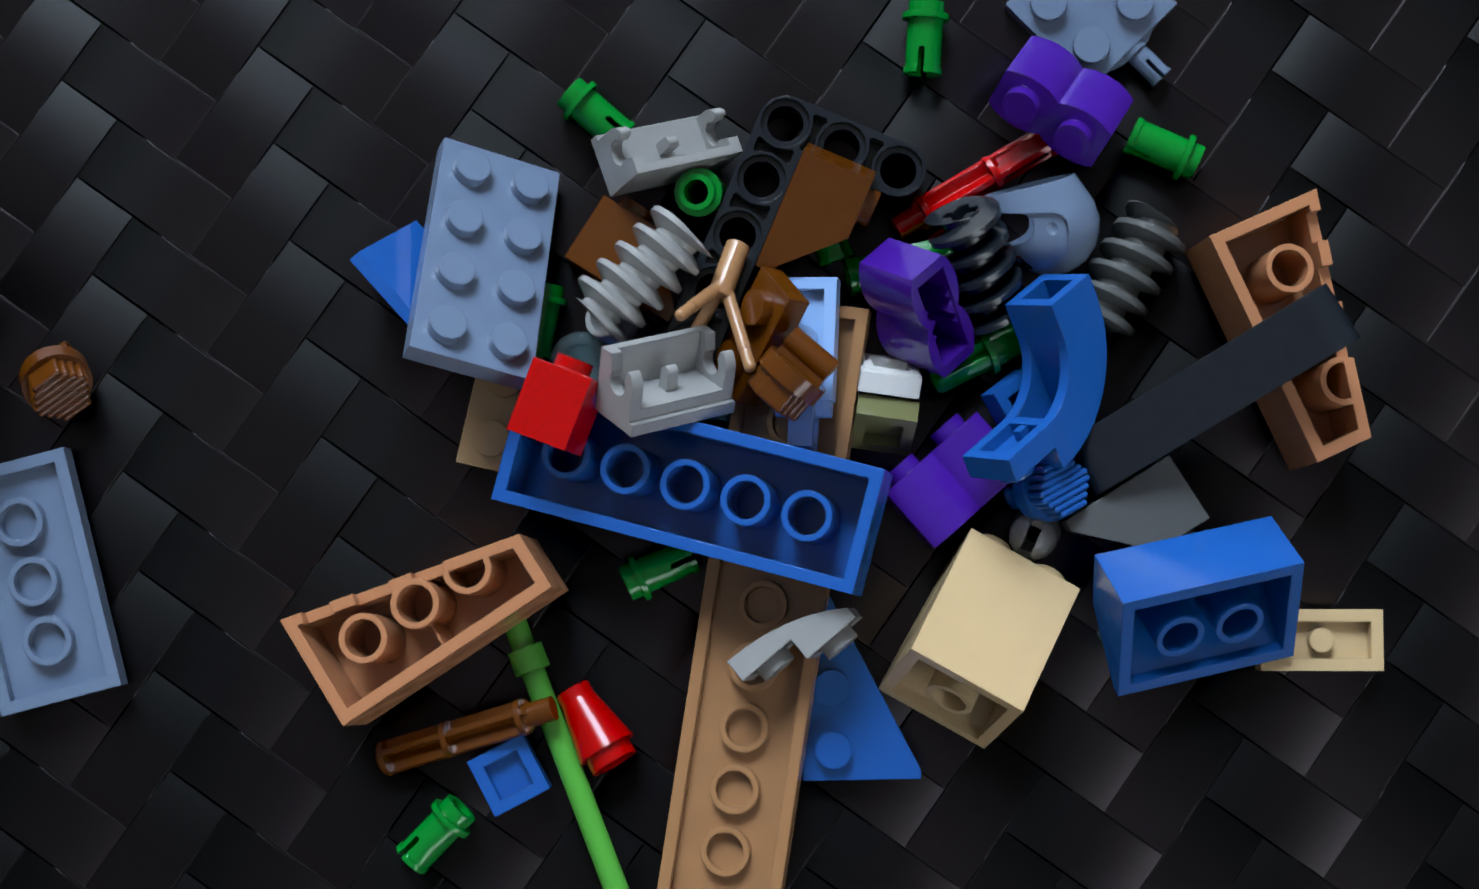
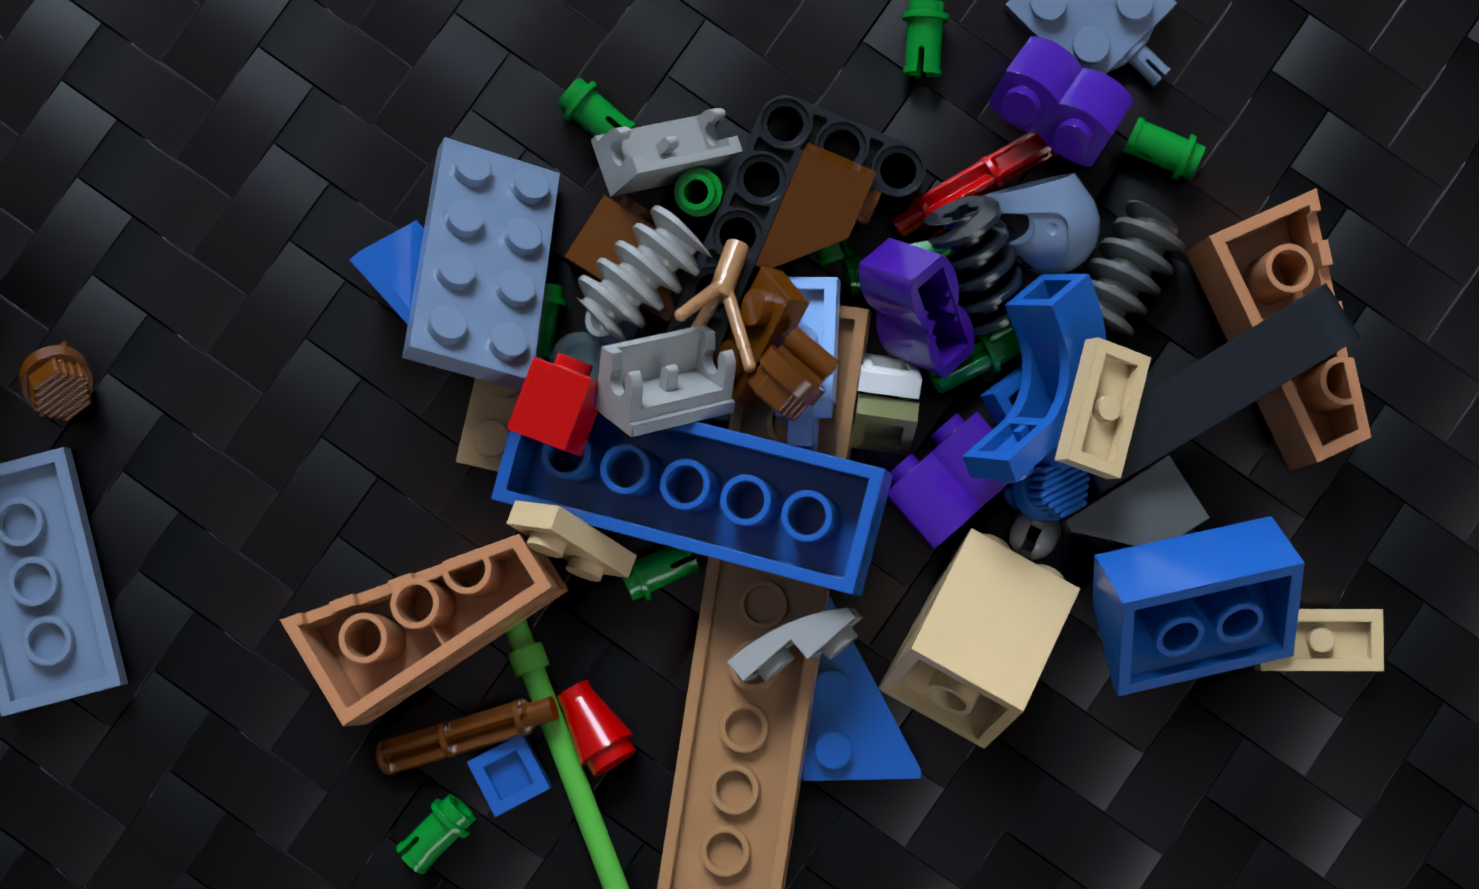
none -> tan plate [506,500,637,582]
none -> tan plate [1055,337,1151,479]

